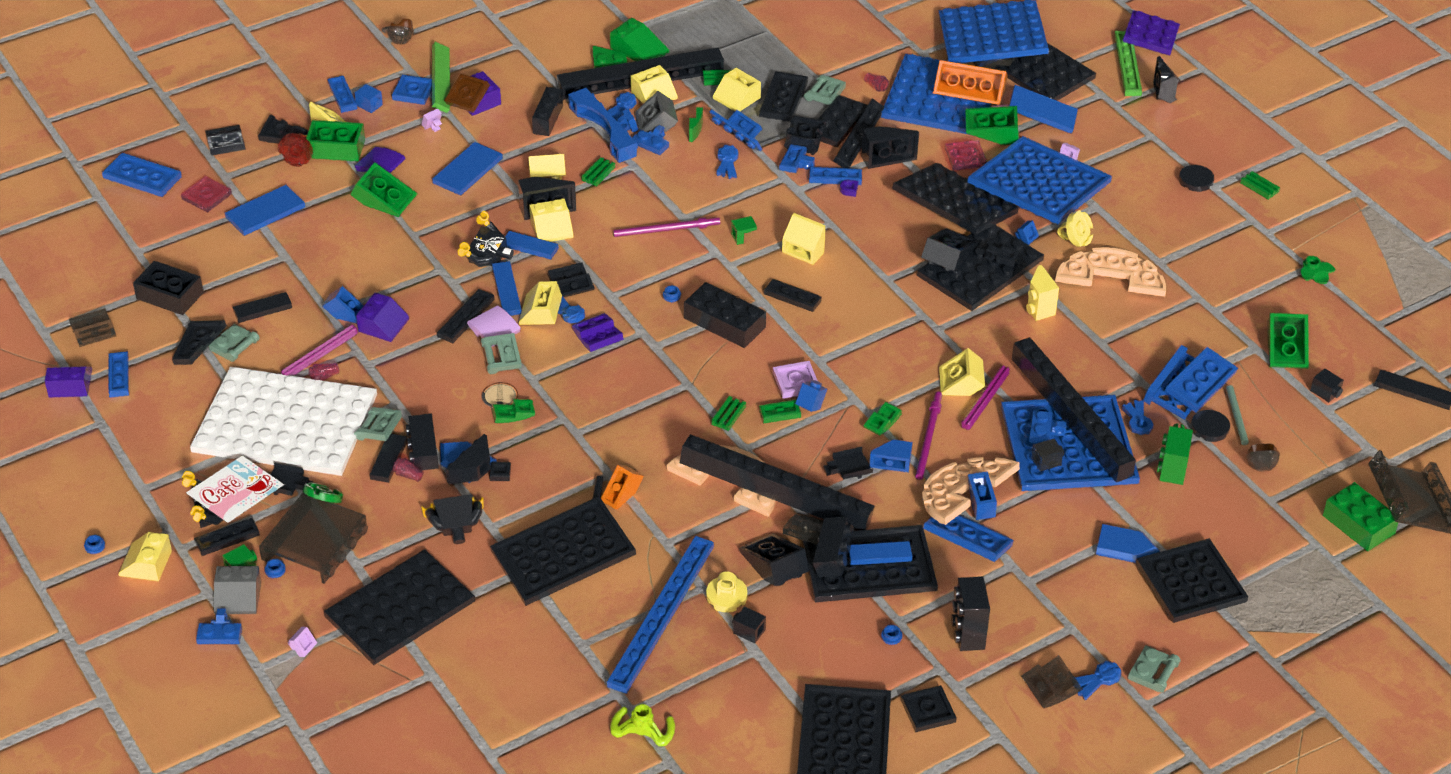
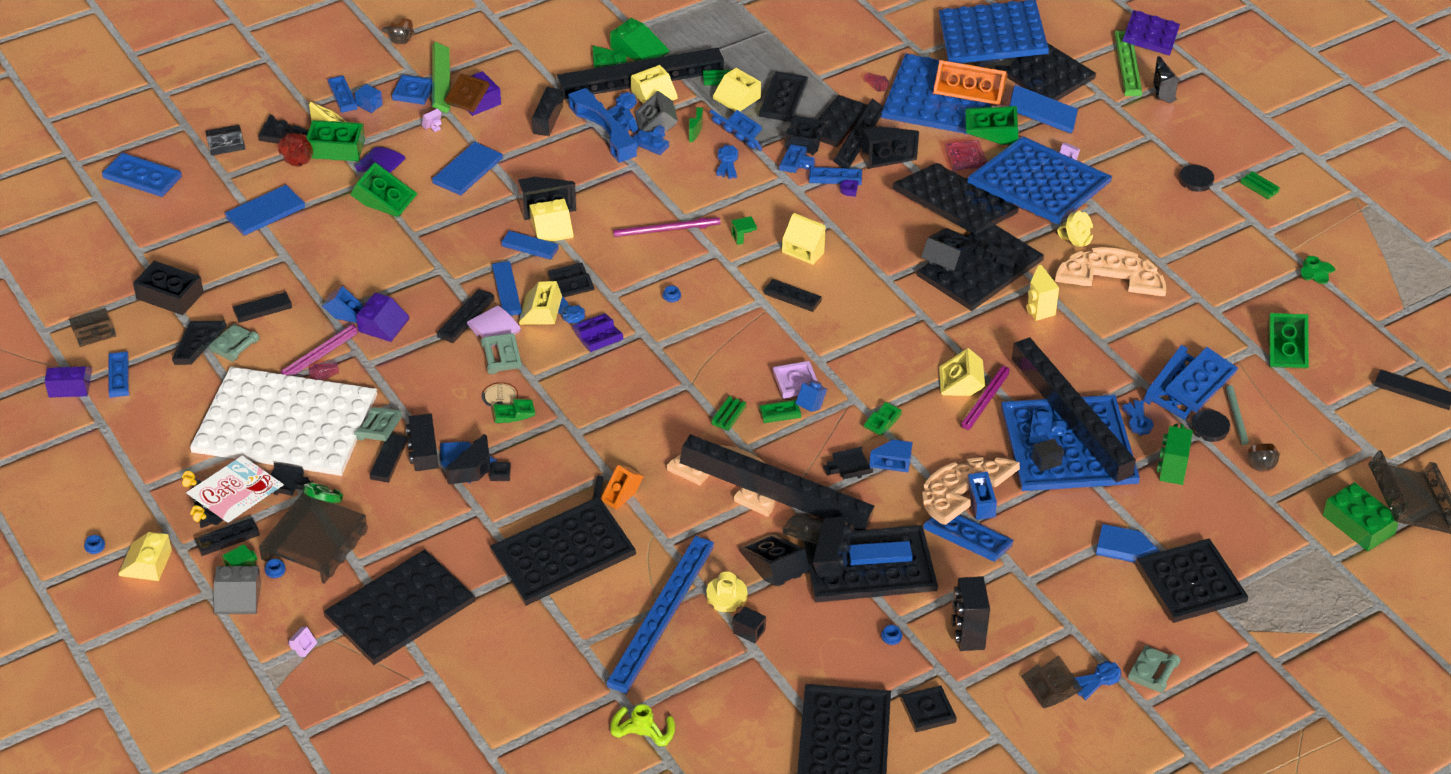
clear pink tile [181,176,232,213] -> none
blue hinge [196,609,242,644] -> none
clear pink cone [393,457,424,482] -> none
black torso [421,494,484,544] -> none
black torso [457,211,514,267] -> none
light yellow slope [528,154,566,180] -> none
green tile [582,157,616,187] -> none
black brick [684,282,766,348] -> none
sand green plate [804,75,846,105] -> none
magenta bar [915,392,942,480] -> none
blue tile [1015,220,1039,245] -> none
black brick [1310,369,1344,402] -> none

